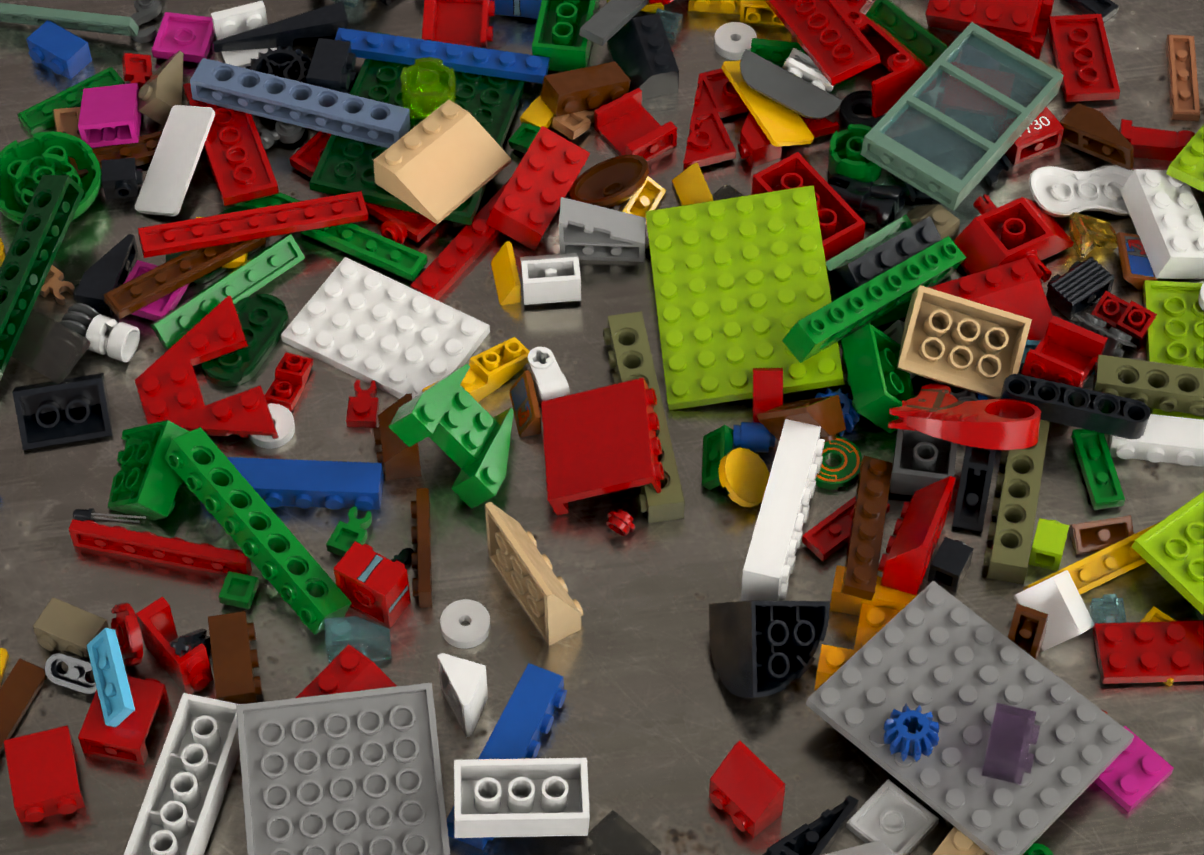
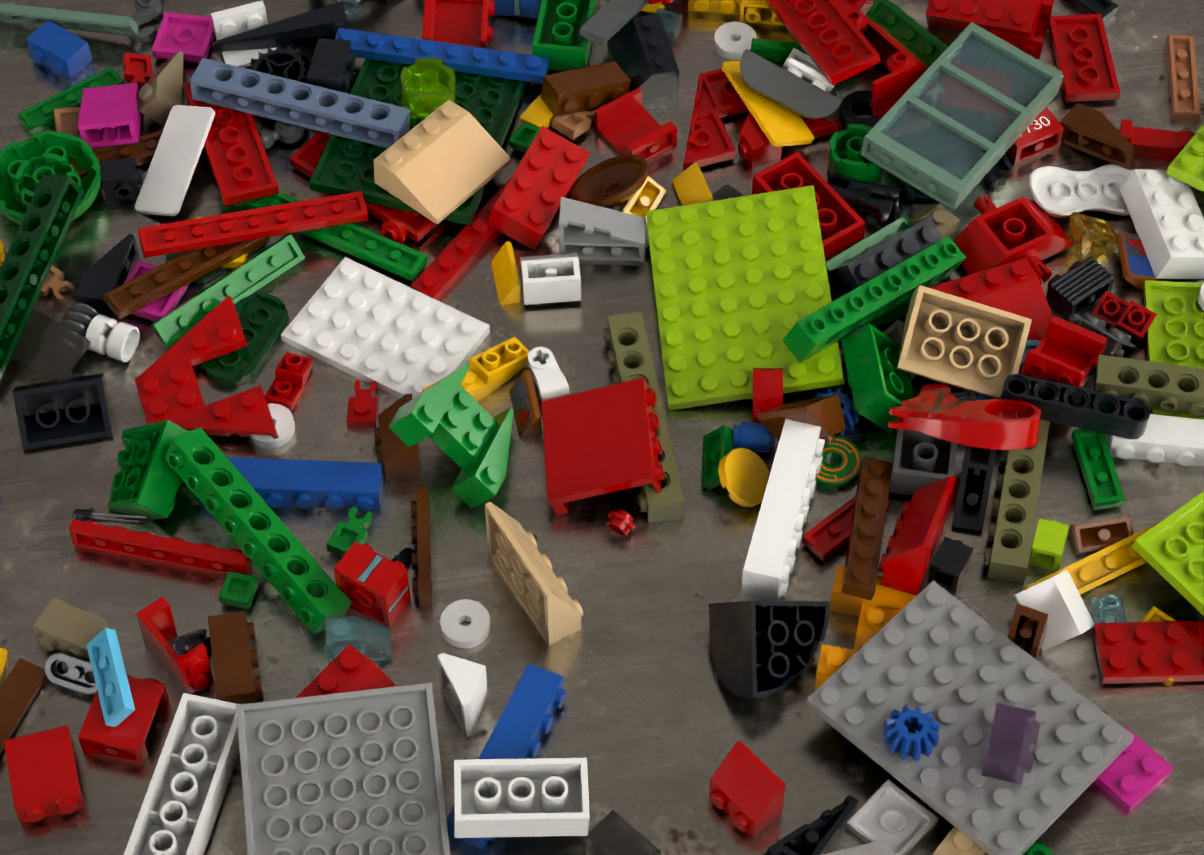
red tile [111,603,143,667] -> none

